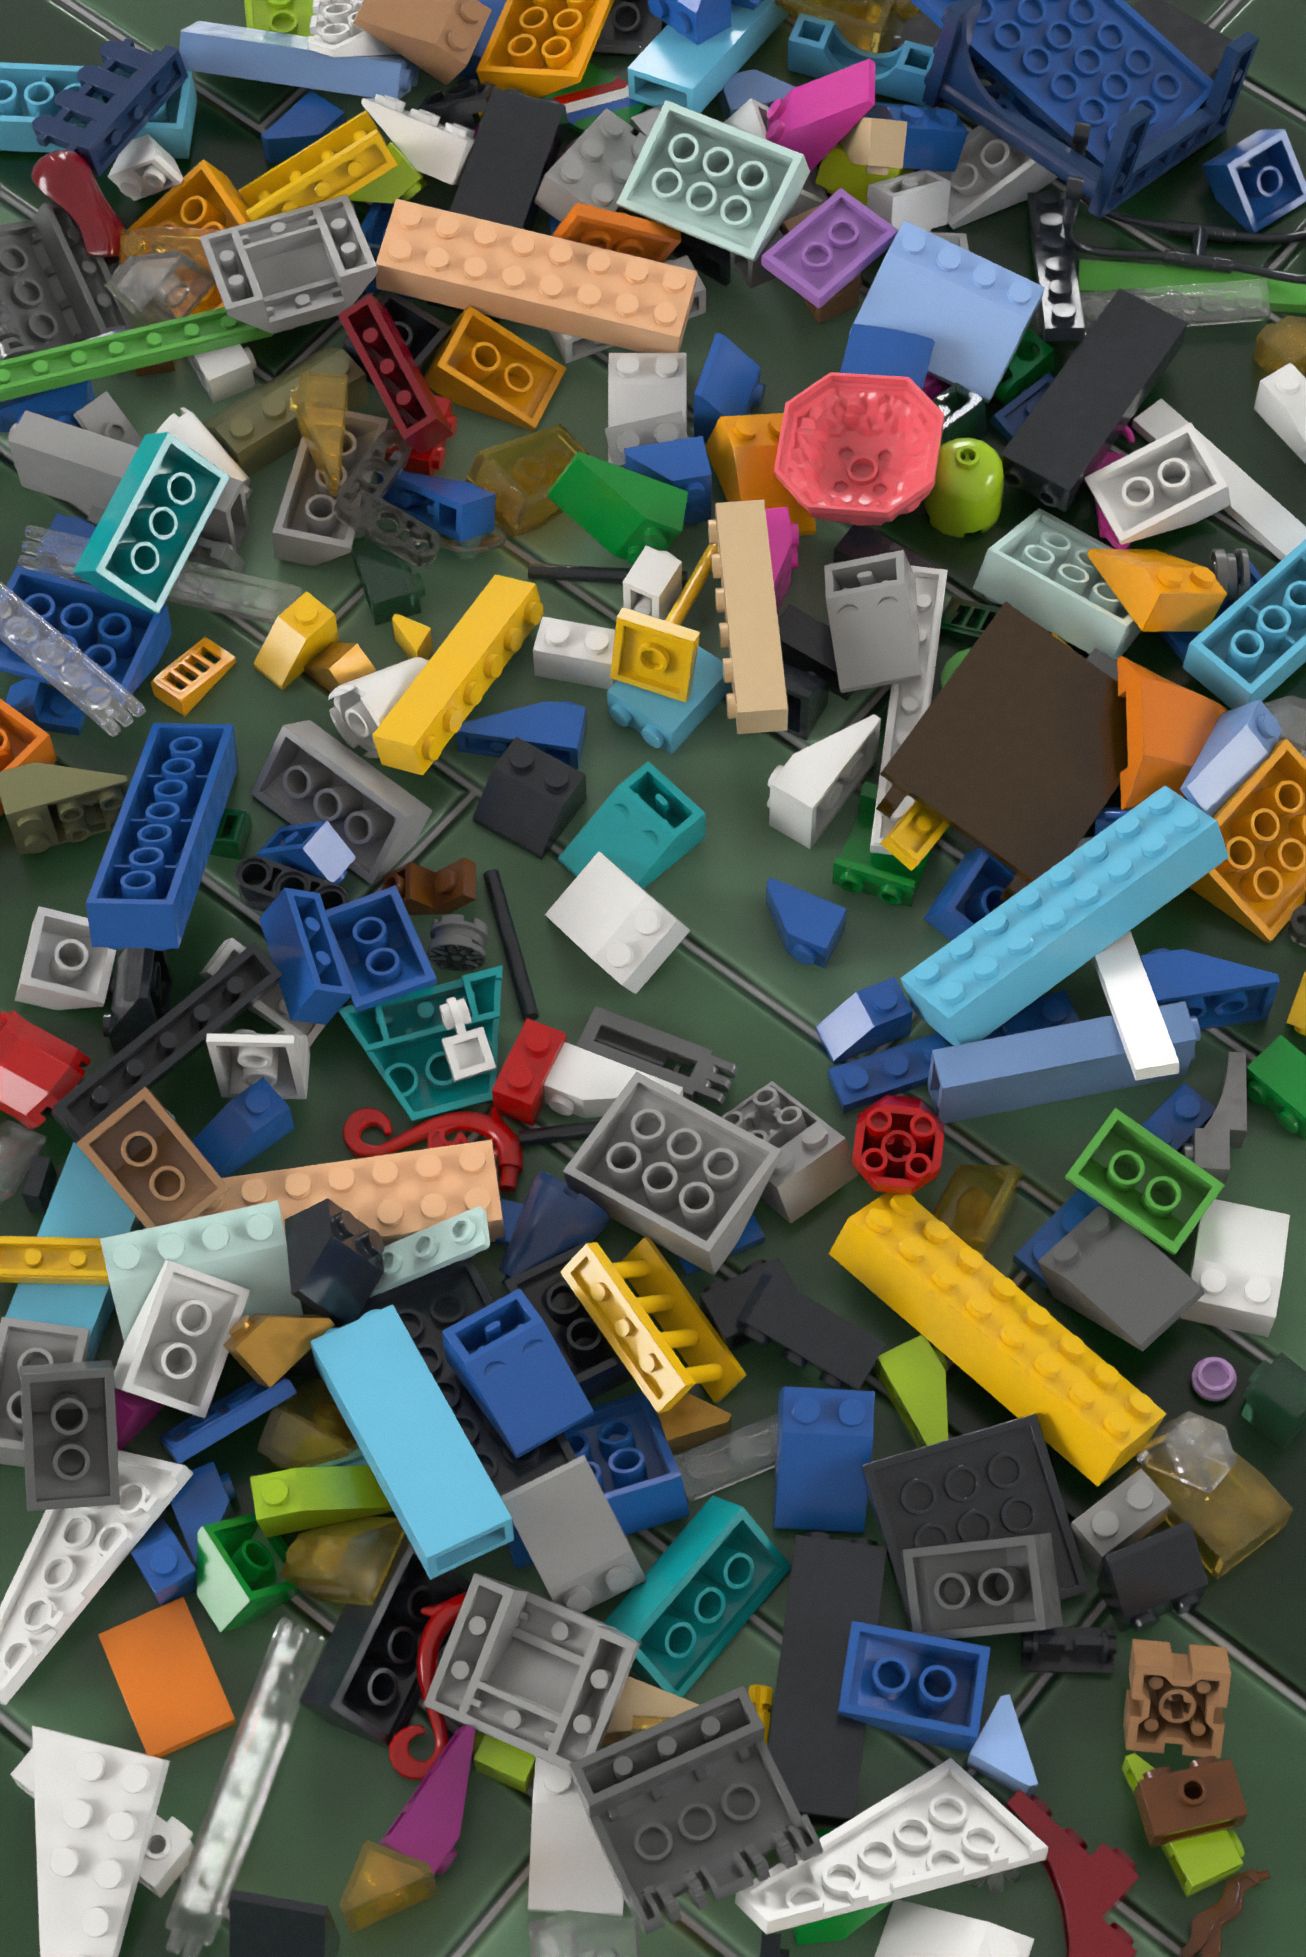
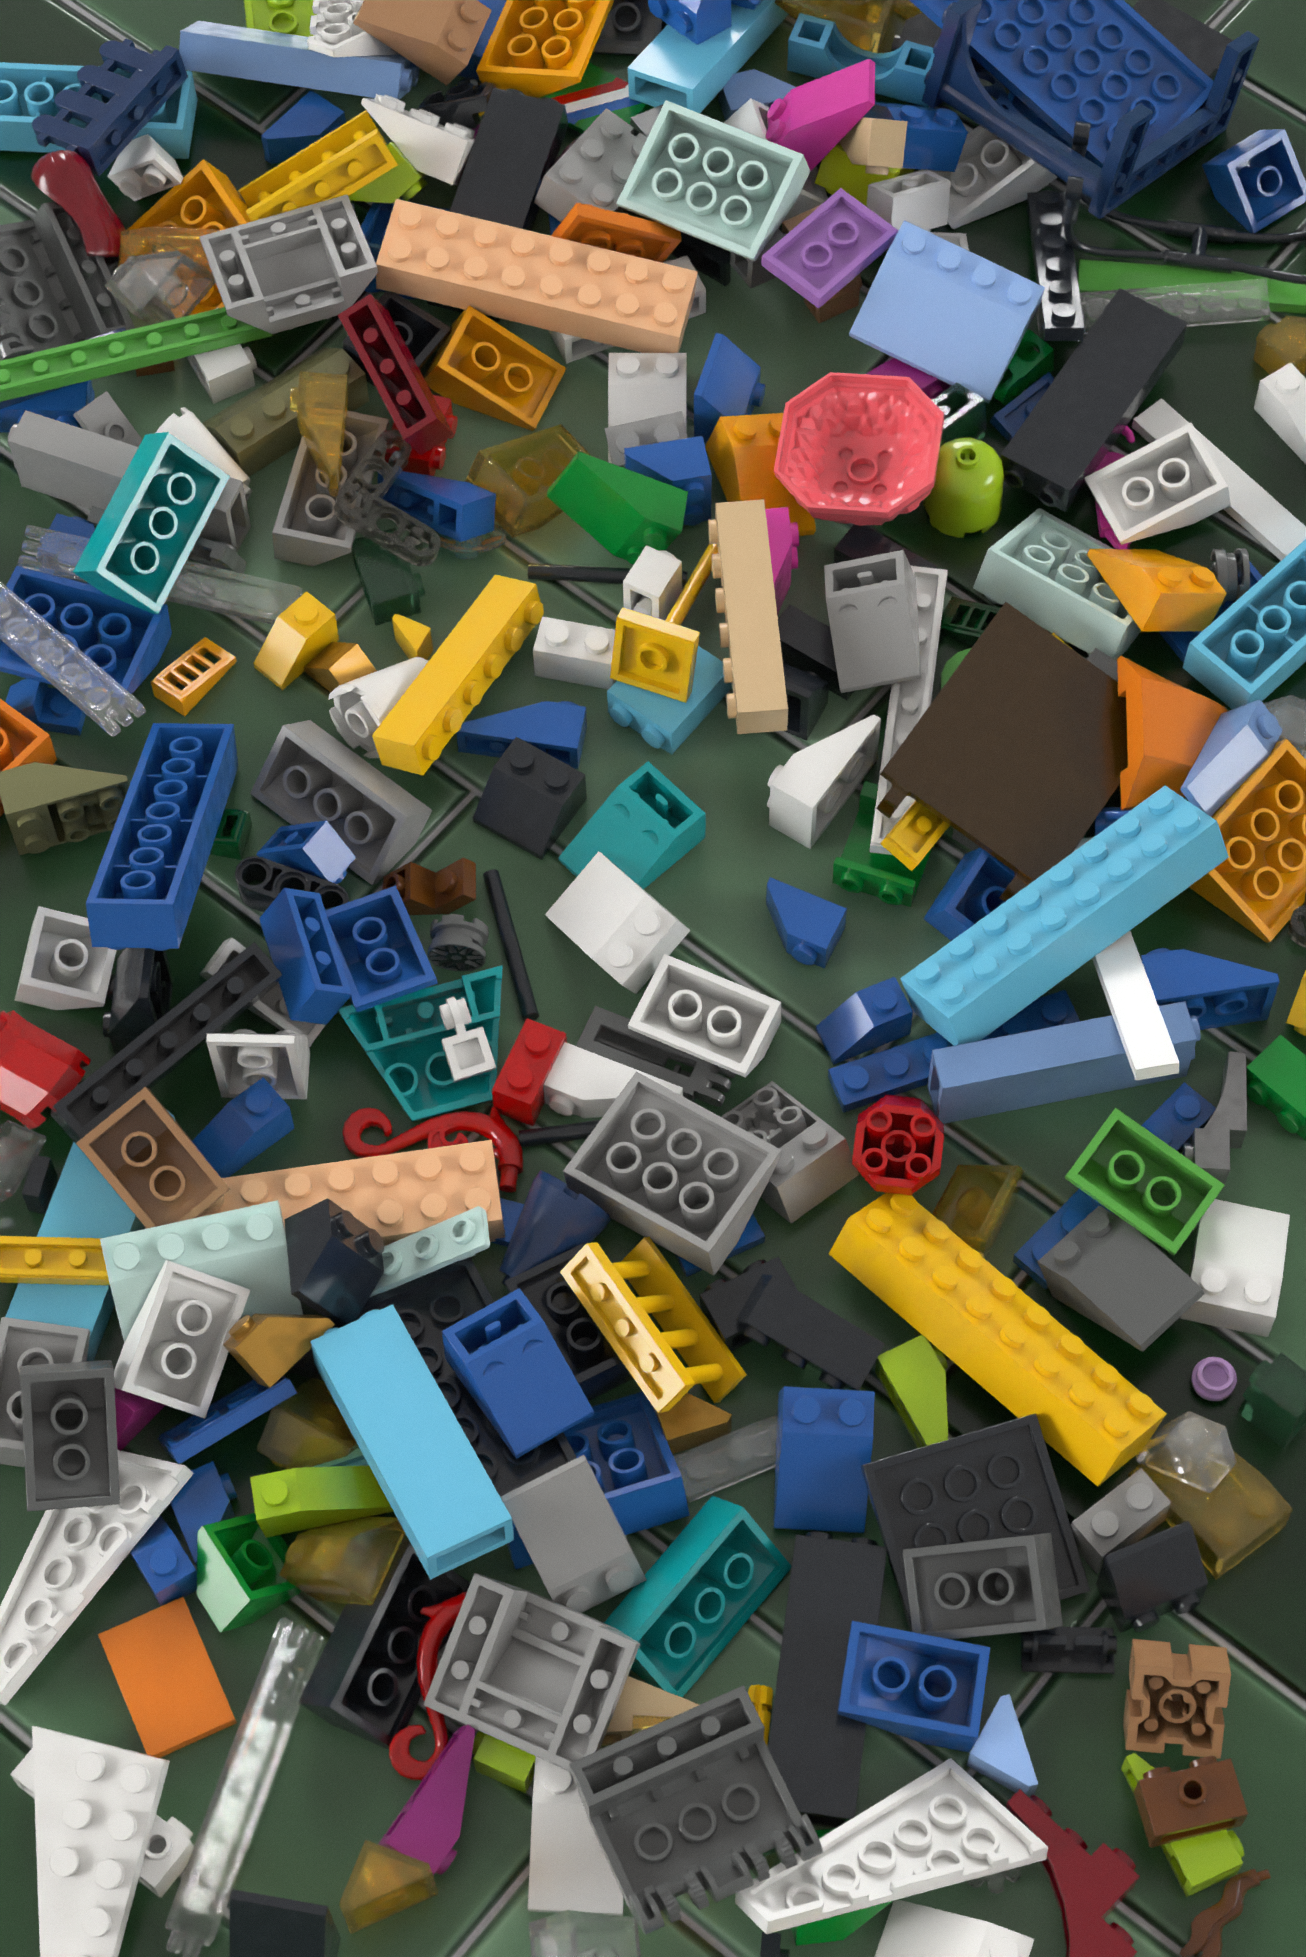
blue slope [840,324,935,390] -> none
none -> white slope [628,954,781,1078]

